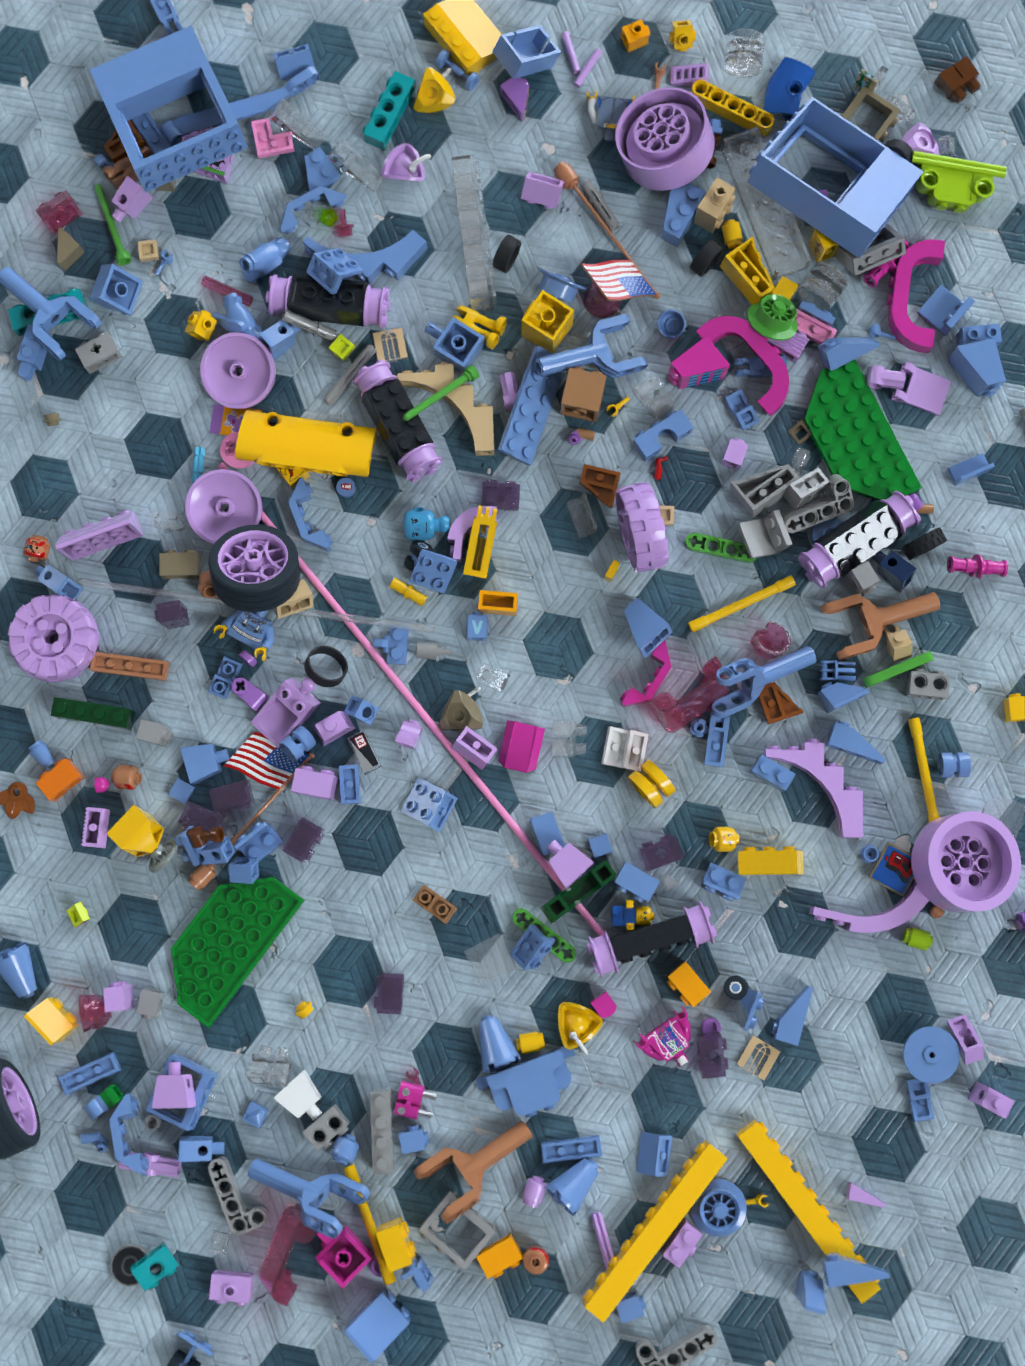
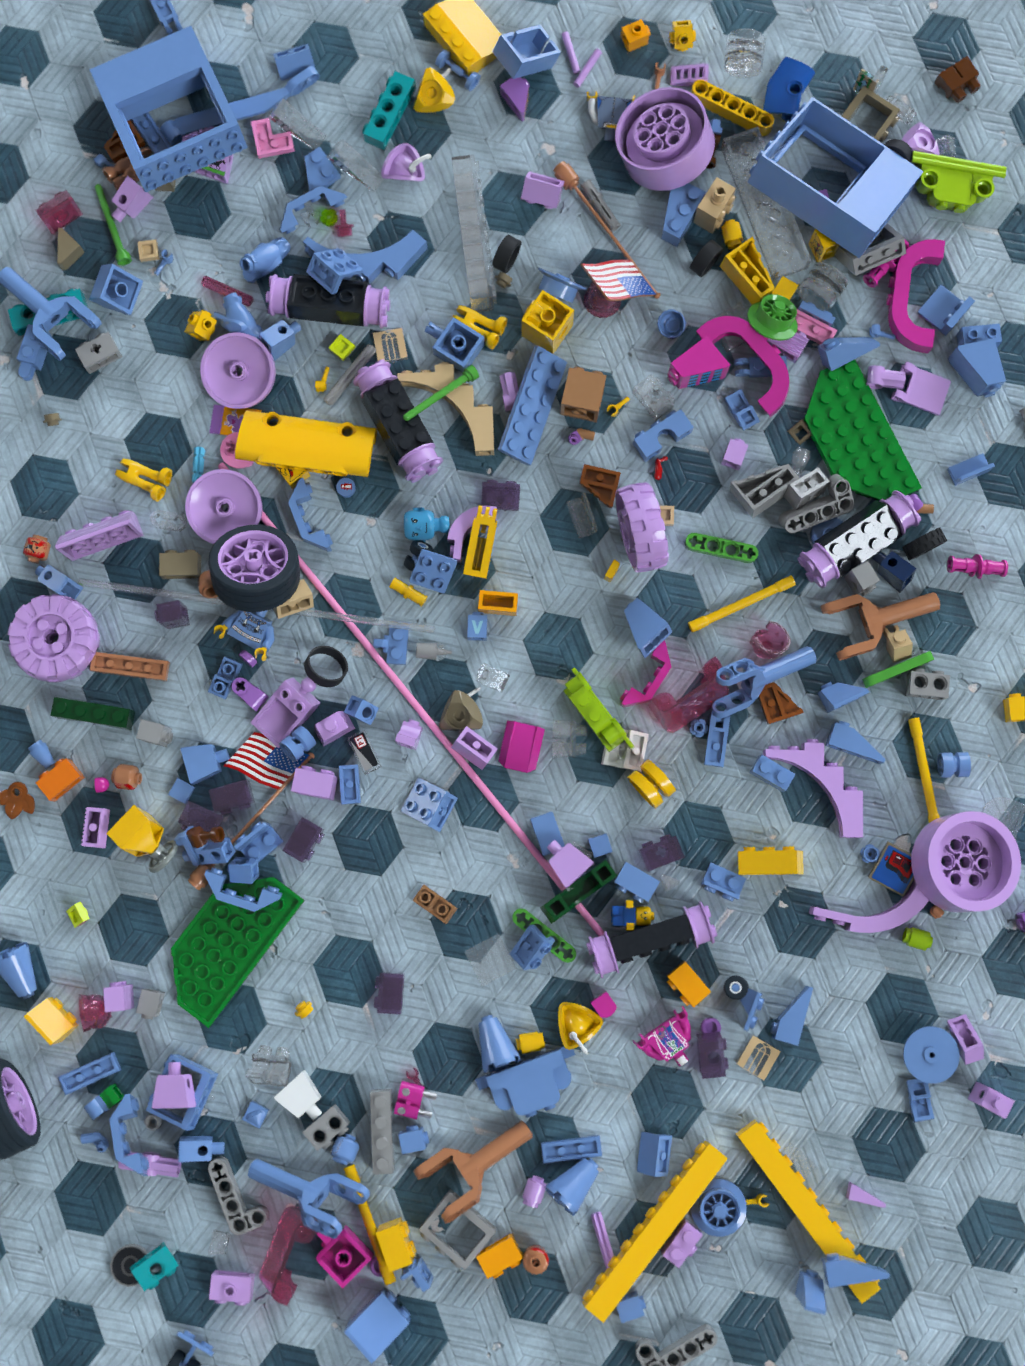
light grey pin [281,309,337,342] -> none
medium blue piece [535,314,648,378] -> none
yellow head [709,827,739,852] -> none
light grey bracket [738,510,793,559] -> none
medium blue arm [820,660,856,682] -> none
none -> yellow piece [115,458,172,502]
none -> medium blue slope [204,867,283,912]
none -> yellow hand [315,367,330,392]
none -> dark tan plate [495,272,513,288]
none -> lime brick [563,668,635,752]

